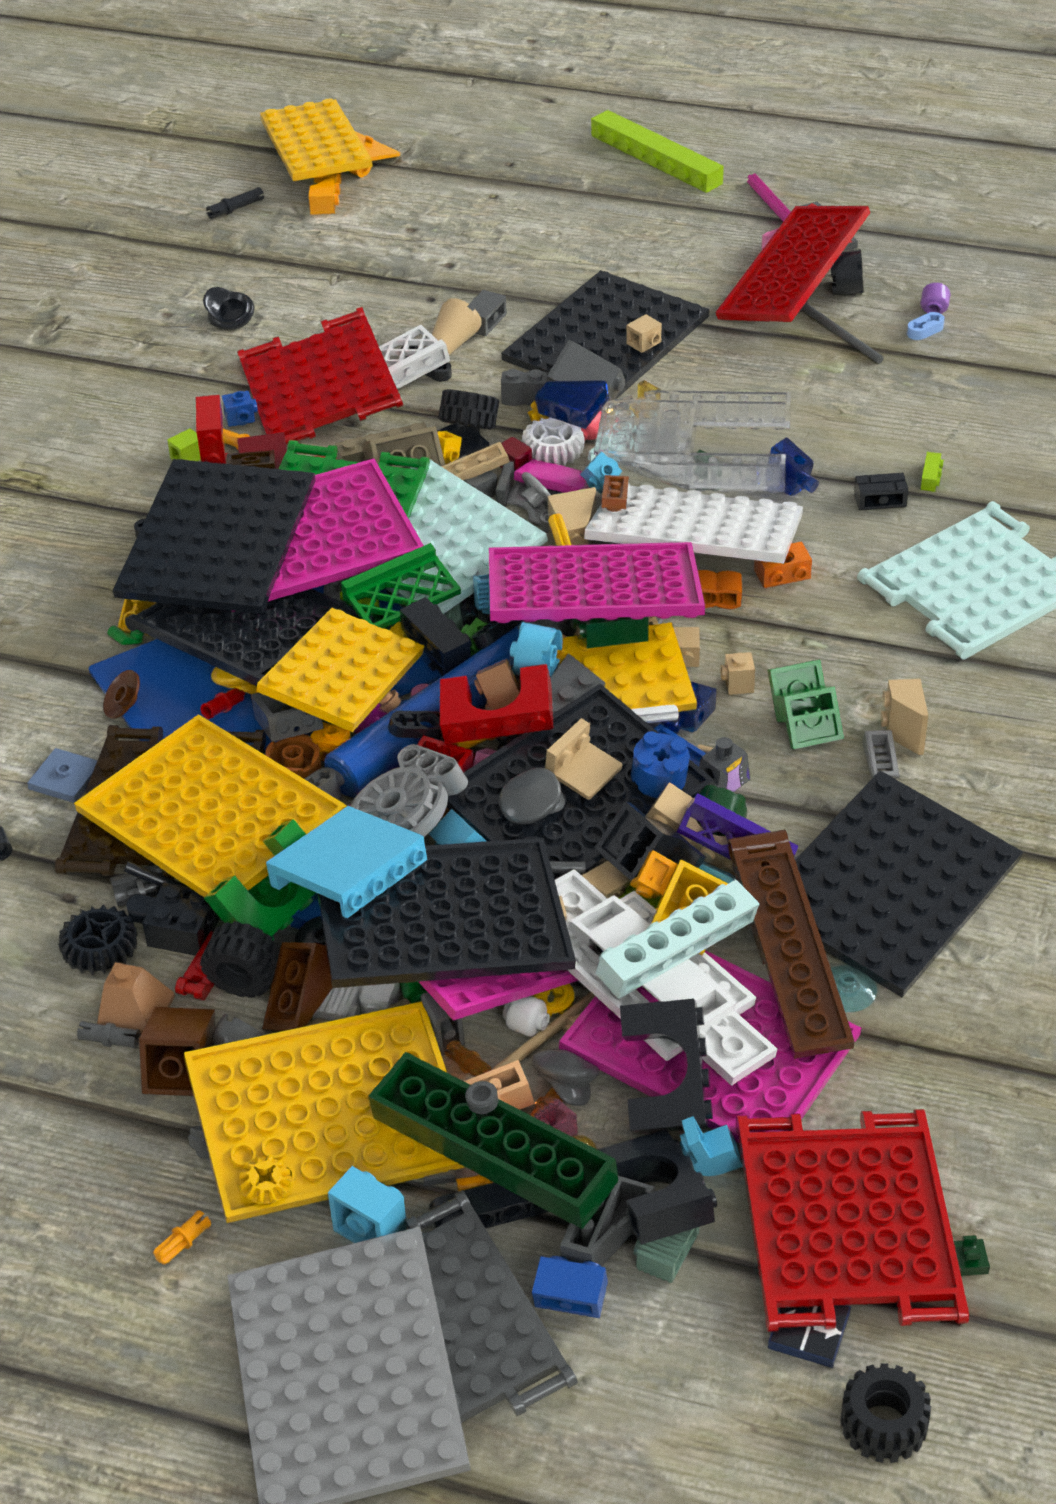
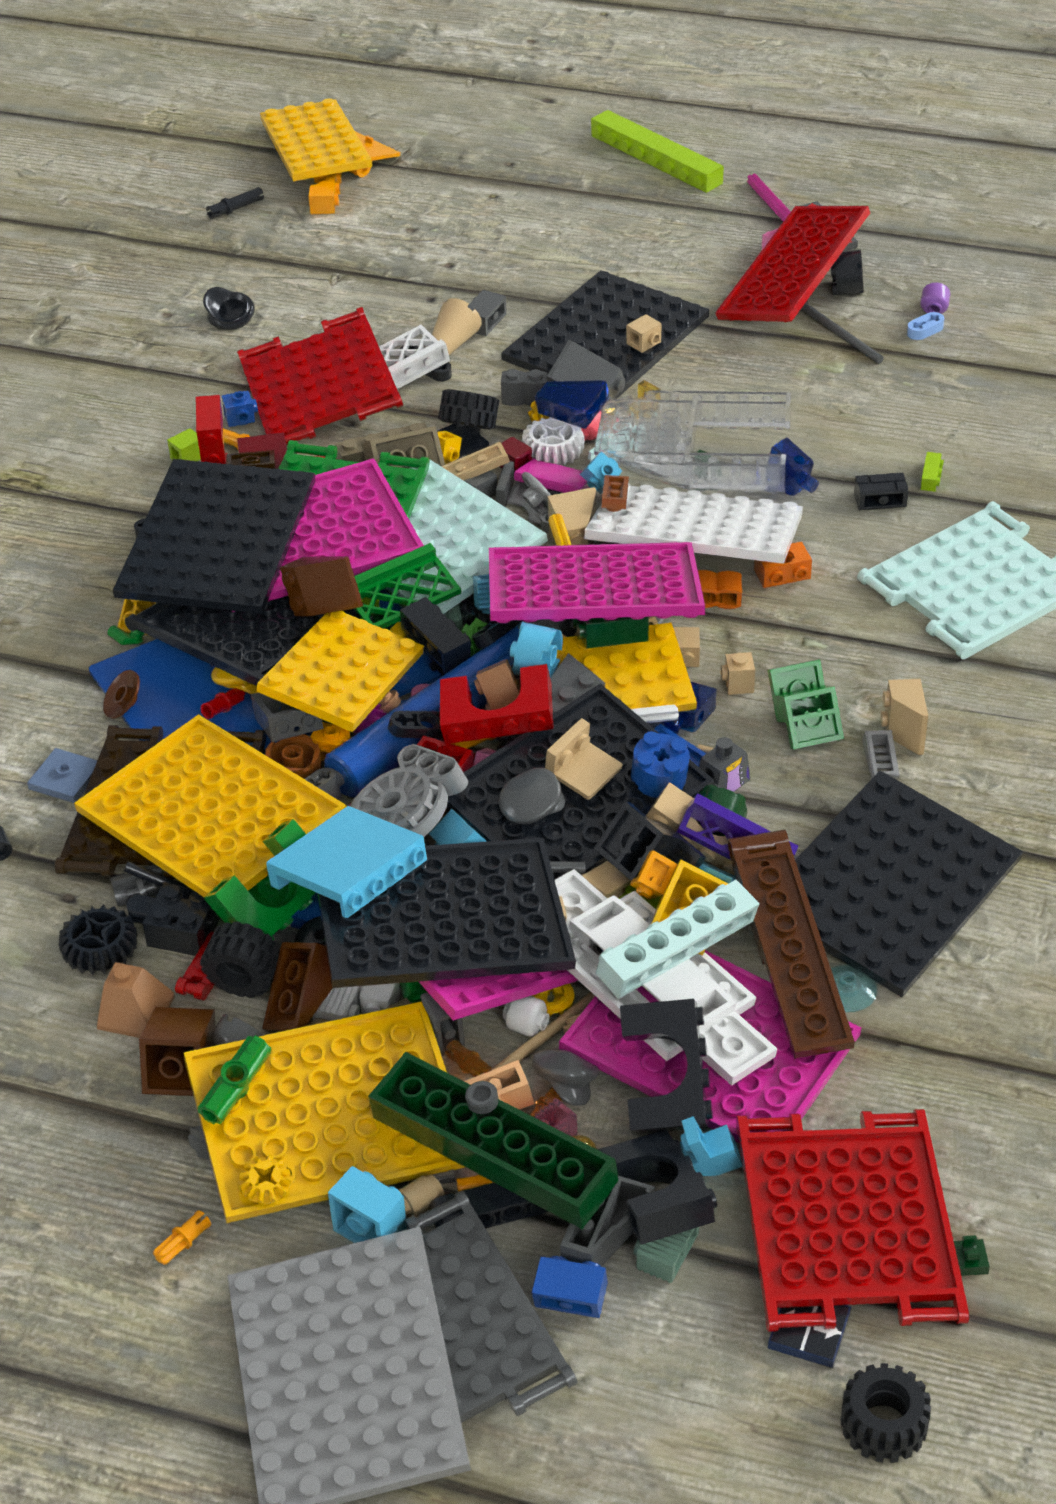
dark grey pin [77,1021,141,1049] -> none
none -> green piece [198,1035,271,1125]
none -> reddish brown slope [280,556,363,616]
none -> tan brick [399,1175,444,1218]

